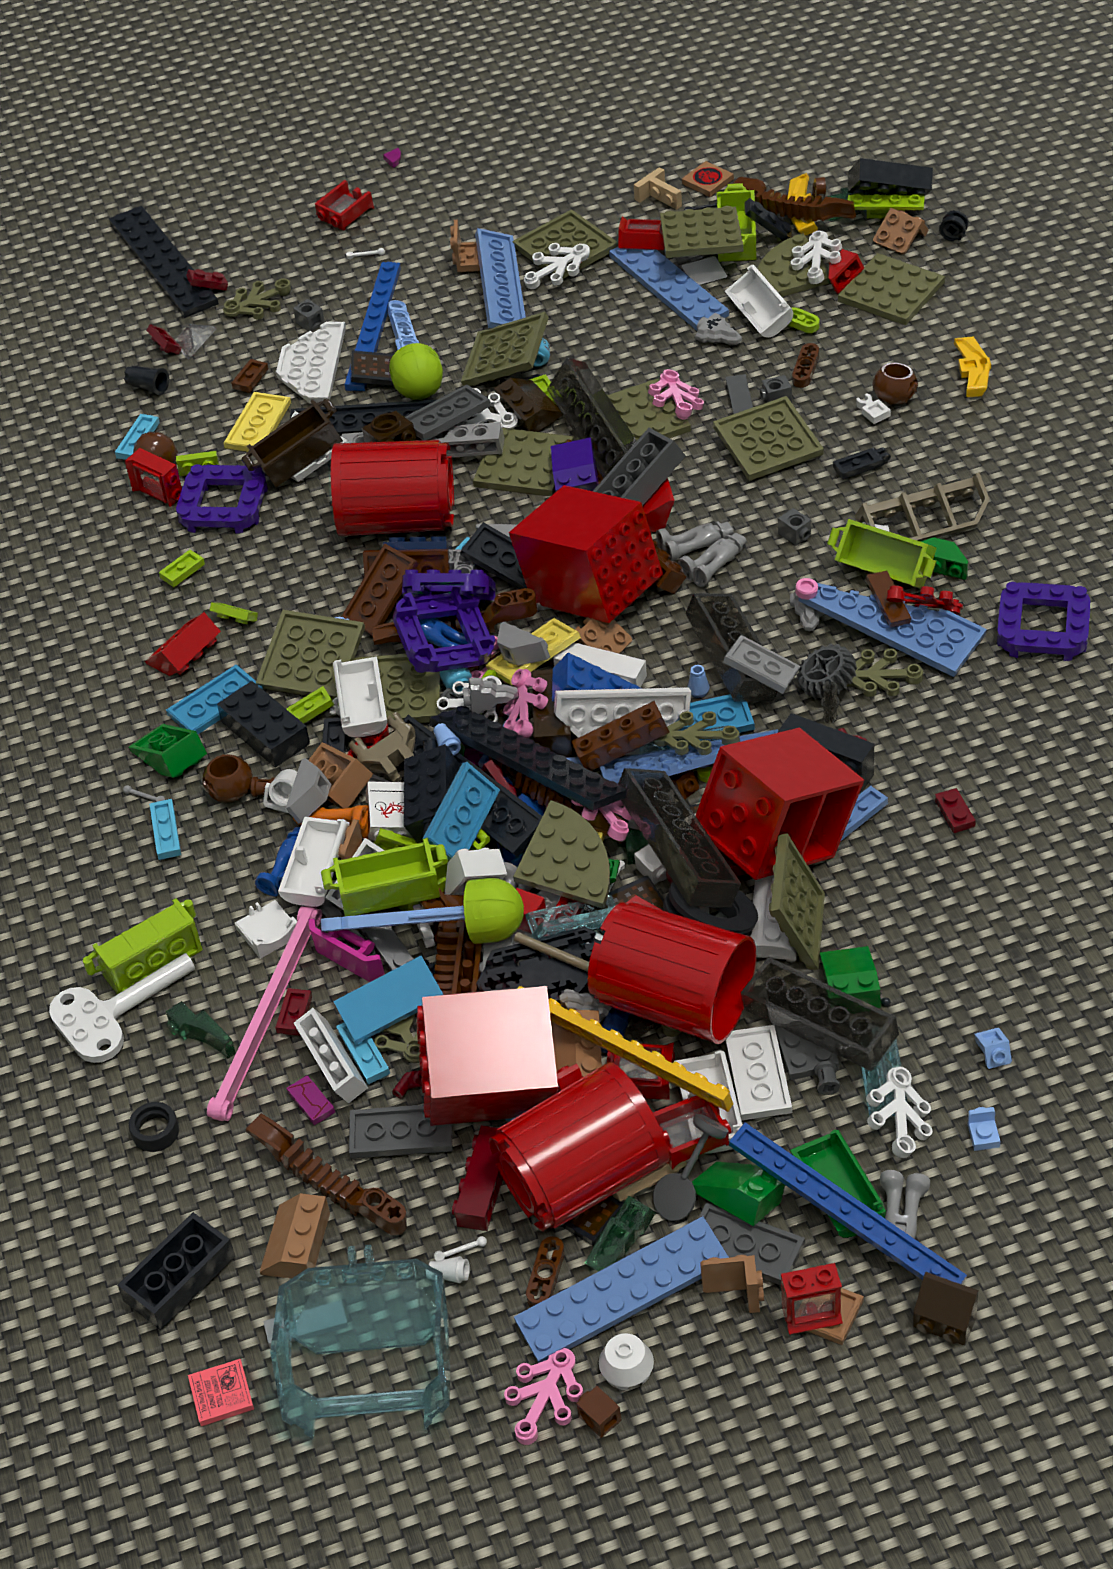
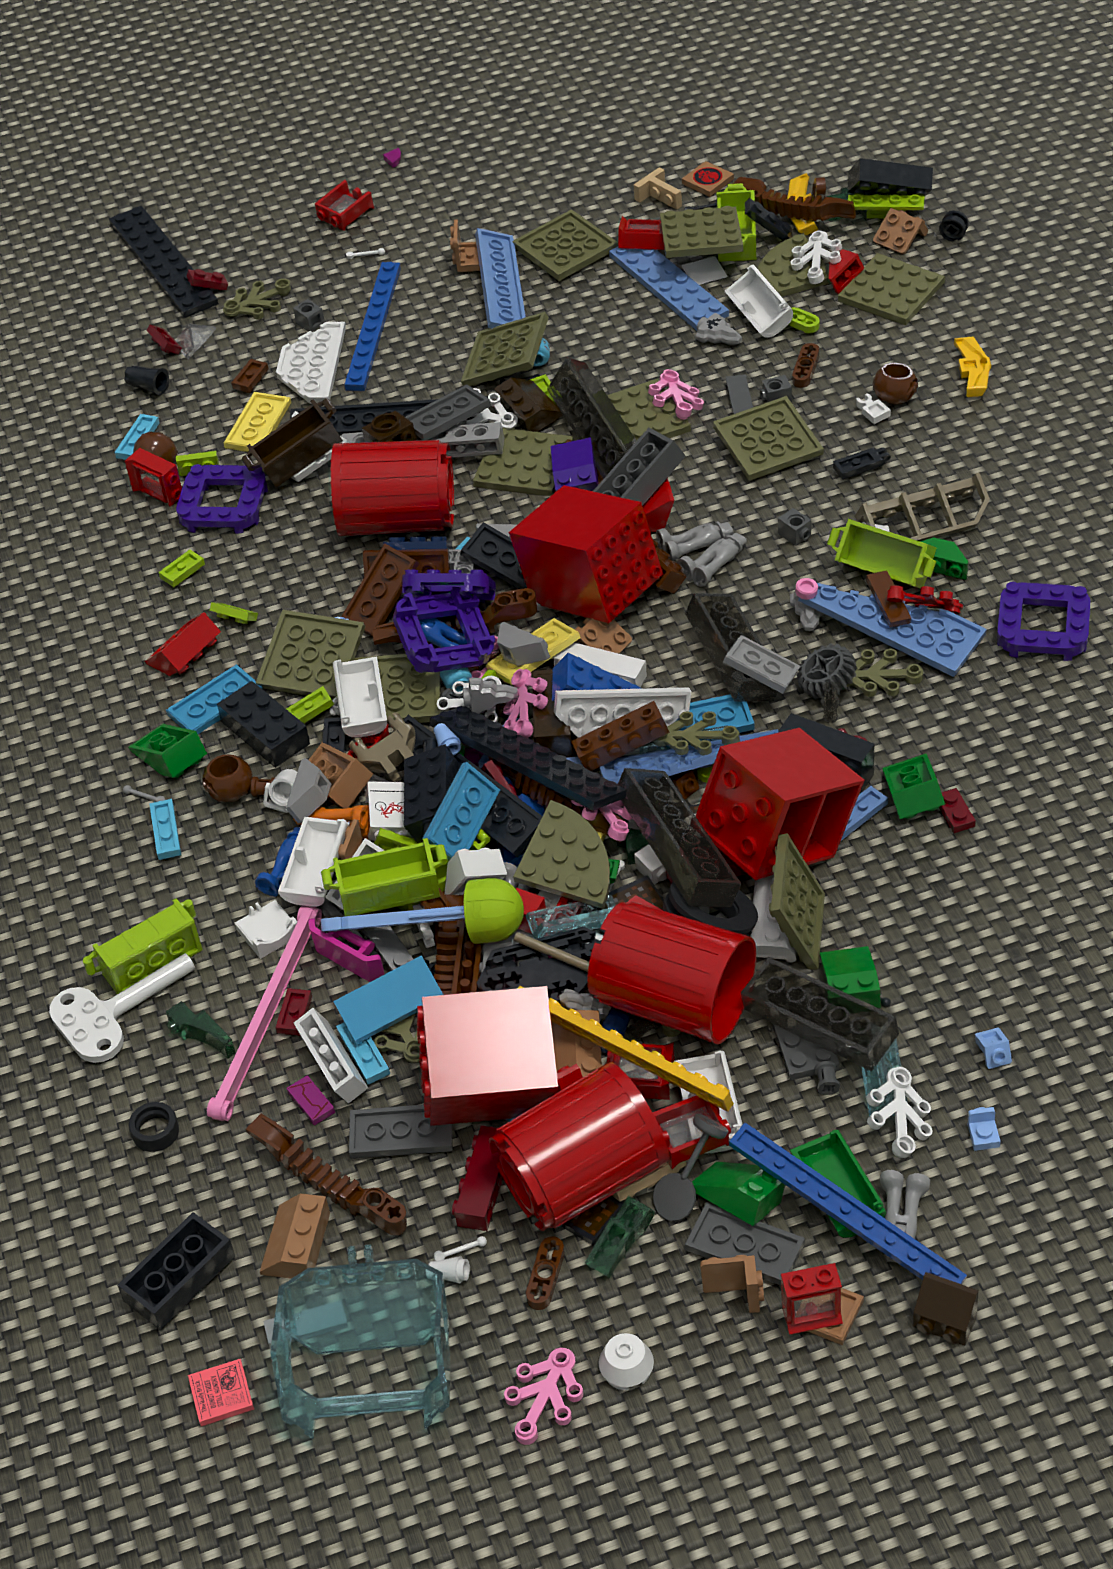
tile [351,350,394,386] -> none
lime piece [388,300,443,400] -> none
dark red arm [392,1070,422,1099] -> none
medium blue plate [514,1216,729,1363] -> none
white plant [524,243,590,289] -> none
reddish brown brick [577,1386,622,1438] -> none
light blue cone [687,665,710,698] -> none
white plate [725,1025,792,1120] -> none
none -> green slope [882,753,945,819]

